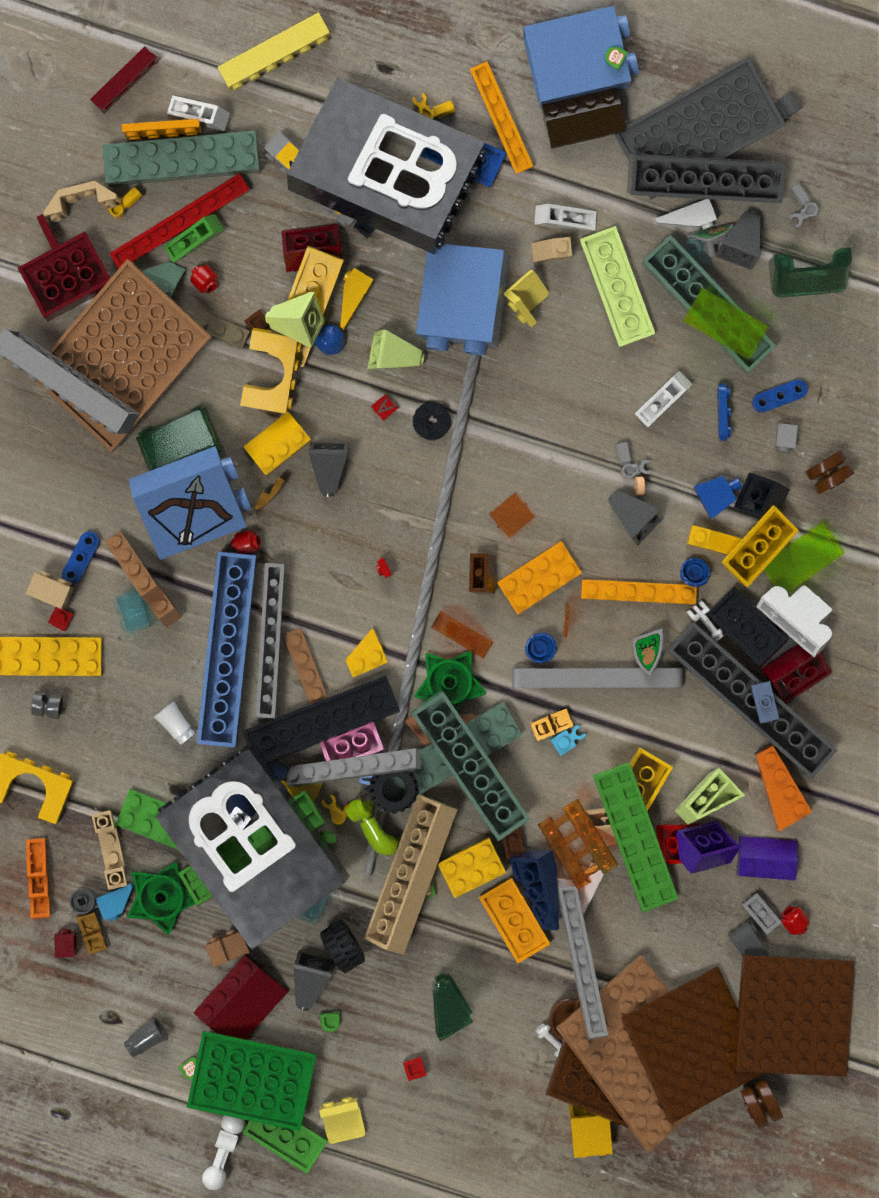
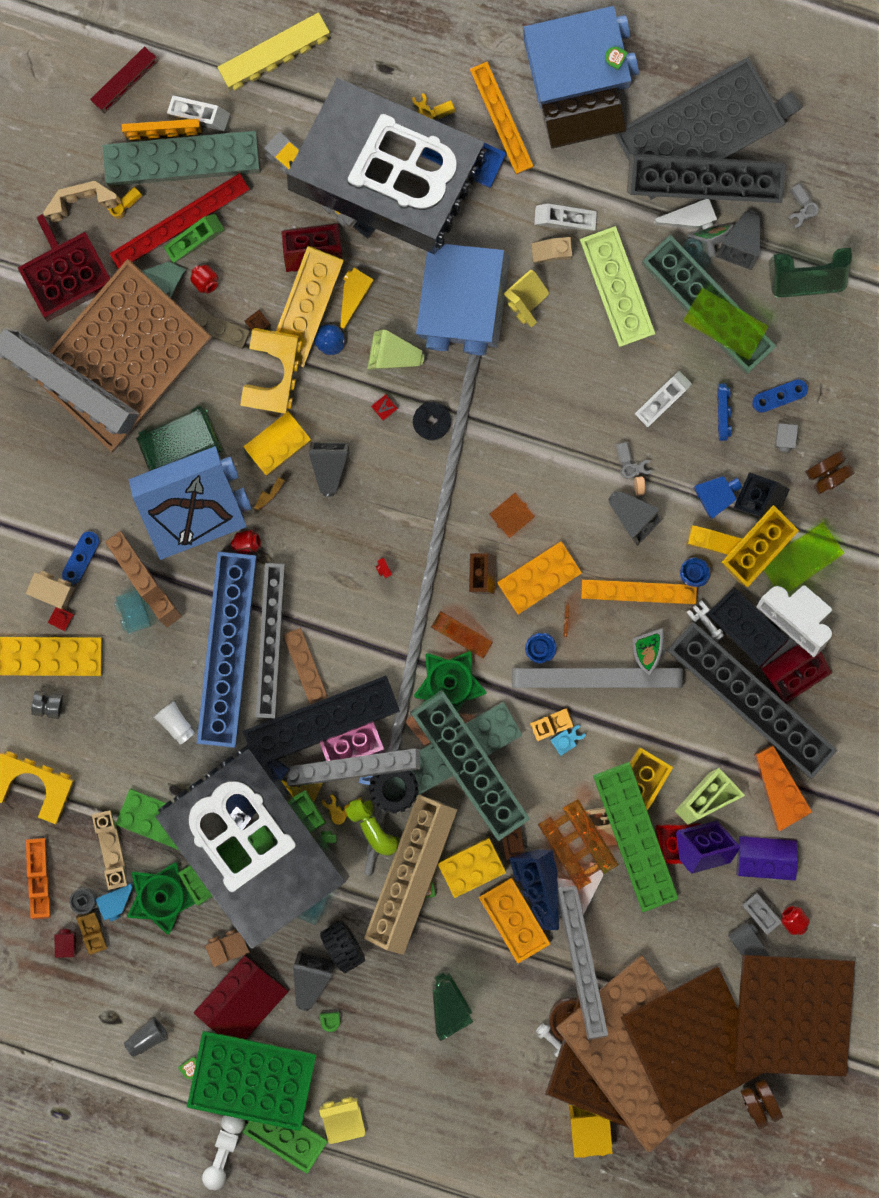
yellowish green slope [265,292,325,347] -> none
yellow wing [345,629,388,677] -> none
red plate [403,1056,427,1081] -> none
sand blue plate [751,681,779,723] -> none

